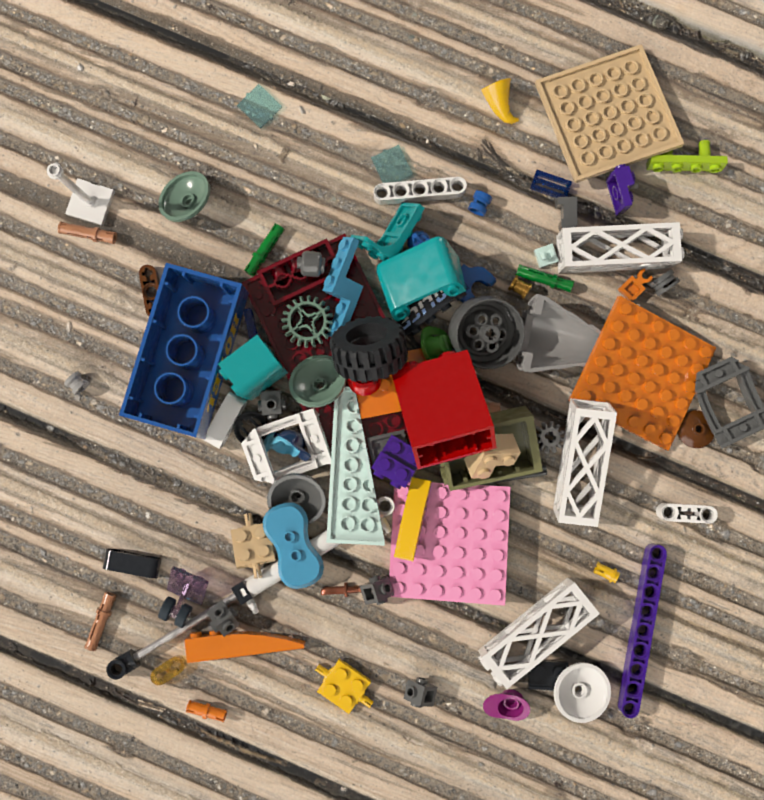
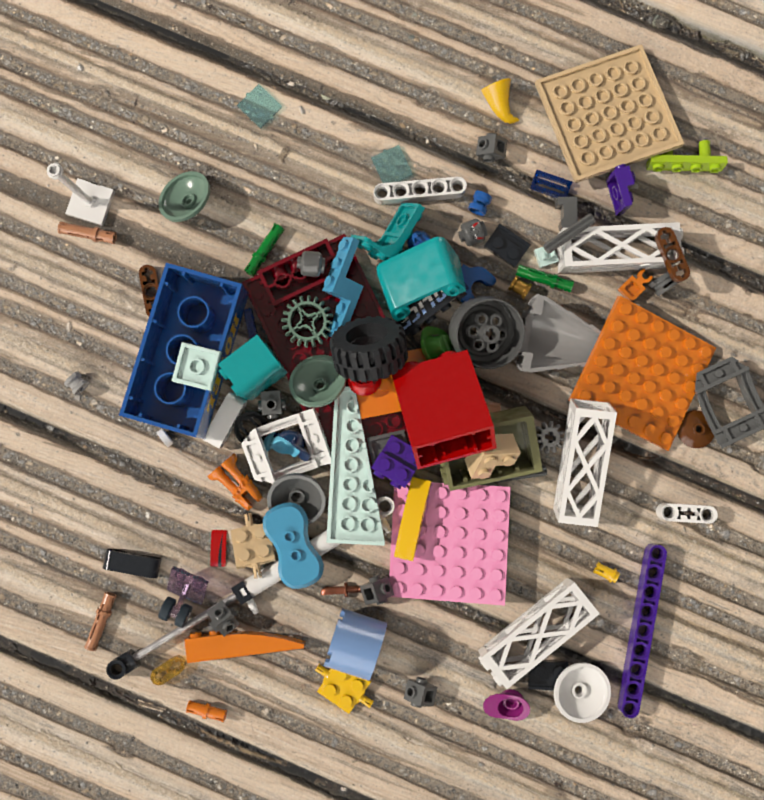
none -> white tile [156,428,173,448]
none -> light aqua tile [172,342,222,391]
none -> orange piece [207,453,263,511]
none -> red sticker [210,530,227,567]
none -> medium blue brick [324,608,387,681]
none -> dark grey head [458,219,488,247]
none -> dark grey brick [476,133,508,163]
none -> black plate [484,223,531,268]
none -> dark grey axle [543,214,595,254]
none -> reddish brown beam [655,227,690,283]

